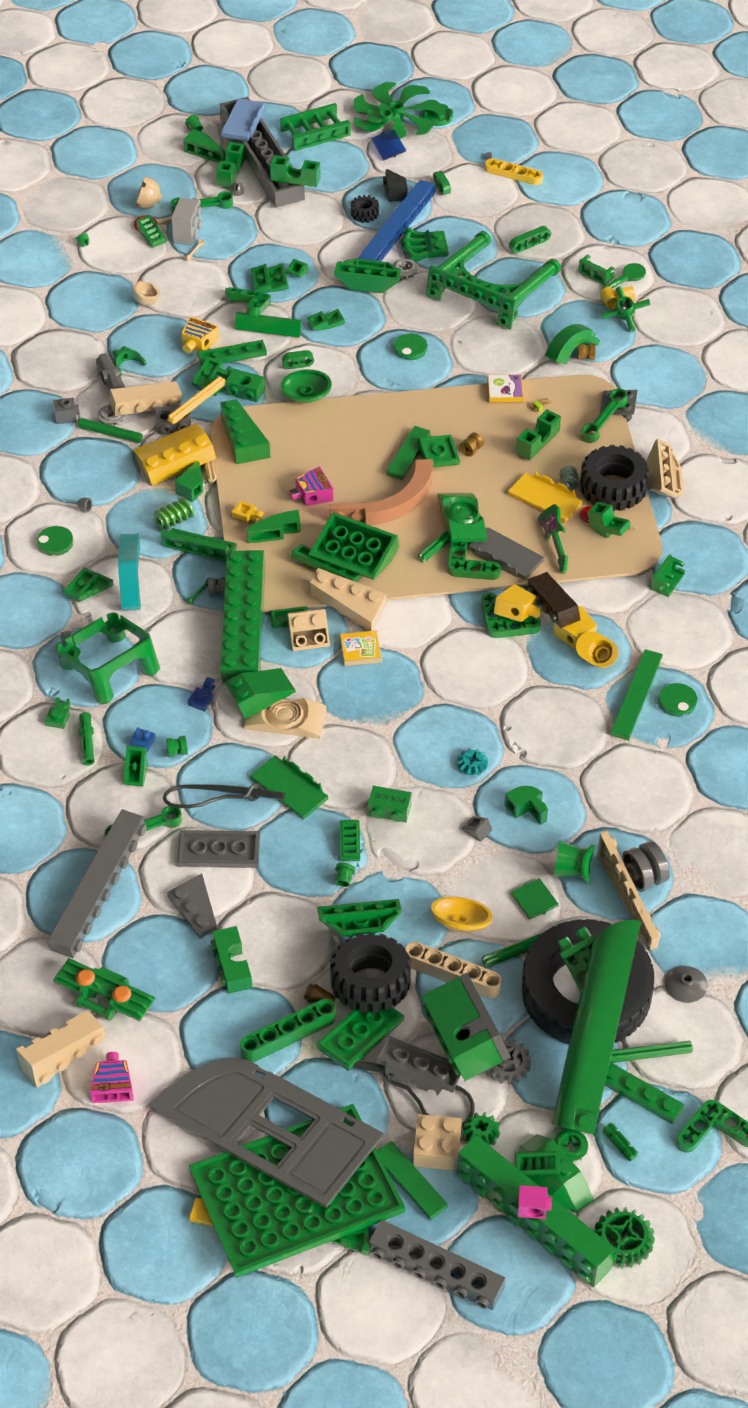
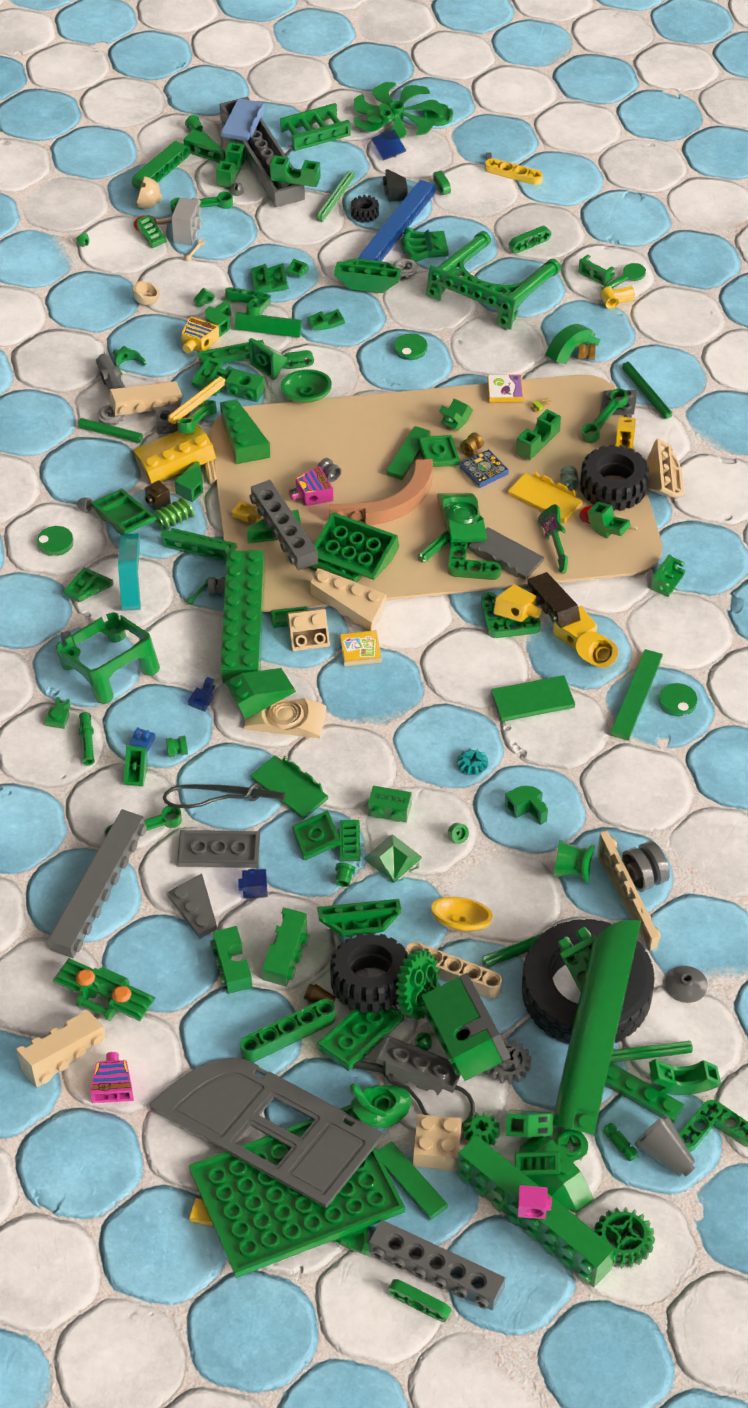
dark grey brick [53,398,79,424] -> none
dark grey slope [462,816,493,841] -> none
green piece [511,878,559,920] -> none
green bar [601,286,651,332] -> none
none -> green slope [91,488,157,535]
none -> green beam [132,141,190,189]
none -> dark brown brick [144,480,171,511]
none -> green piece [177,400,217,434]
none -> green tile [193,288,215,307]
none -> green brick [205,300,231,338]
none -> clear blue brick [238,869,268,899]
none -> green slope [249,338,287,380]
none -> dark grey brick [249,480,318,570]
none -> green wedge [262,907,310,987]
none -> green plate [292,810,342,861]
none -> axle [316,170,355,222]
none -> dark grey wheel [317,458,341,482]
none -> green hat [350,1083,412,1128]
none -> green slope [365,834,422,882]
none -> green beam [387,1279,452,1322]
none -> green gear [396,949,441,1020]
none -> green hinge [415,1032,432,1051]
none -> green brick [439,398,473,430]
none -> tile [448,823,469,844]
none -> tile [460,449,509,488]
none -> green tile [491,675,575,722]
none -> green slope [506,1109,554,1137]
none -> yellow torso [615,417,636,449]
none -> green axle [622,361,672,419]
none -> dark grey cone [634,1114,695,1177]
none -> green arch [649,1059,721,1095]

